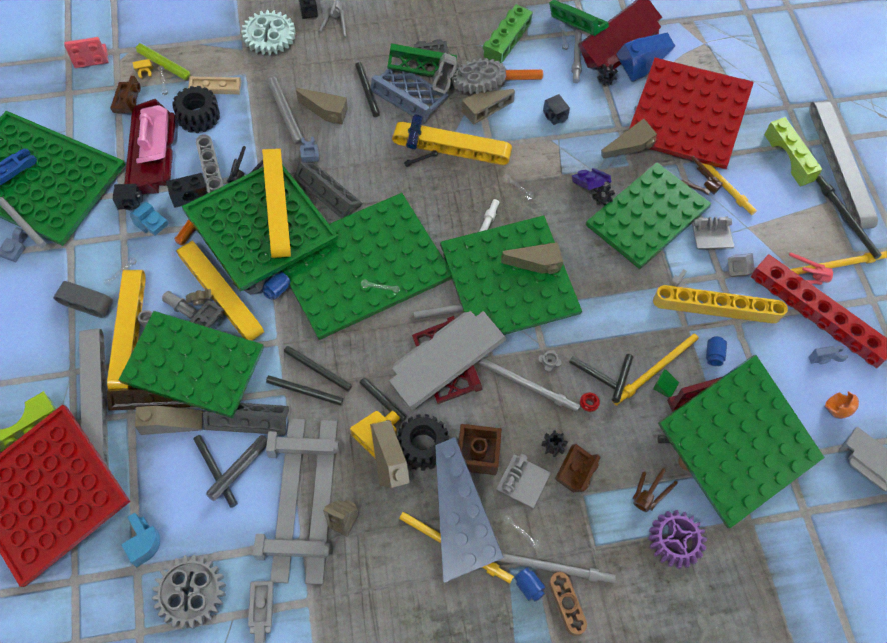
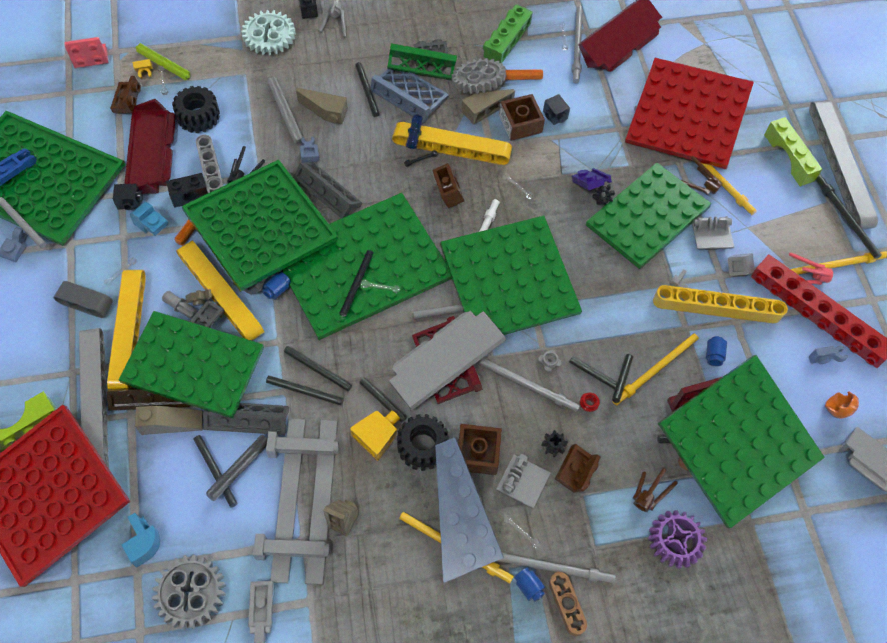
bright pink piece [136,105,169,163] -> none
light grey hinge [138,310,152,327] -> none
tan tile [188,76,241,95] -> none
yellow beam [262,148,291,258] -> none
dark tan slope [370,420,410,488] -> none
light grey brick [433,53,457,94] -> none
dark tan slope [501,242,563,274] -> none
green fence [549,0,609,36] -> none
black gear [597,64,618,85] -> none
dark tan slope [601,119,657,159] -> none
blue wedge [616,32,675,82] -> none
green slope [653,369,679,398] -> none
none -> black bar [339,250,374,317]
none -> reddish brown brick [432,163,464,208]
none -> reddish brown brick [499,94,545,141]

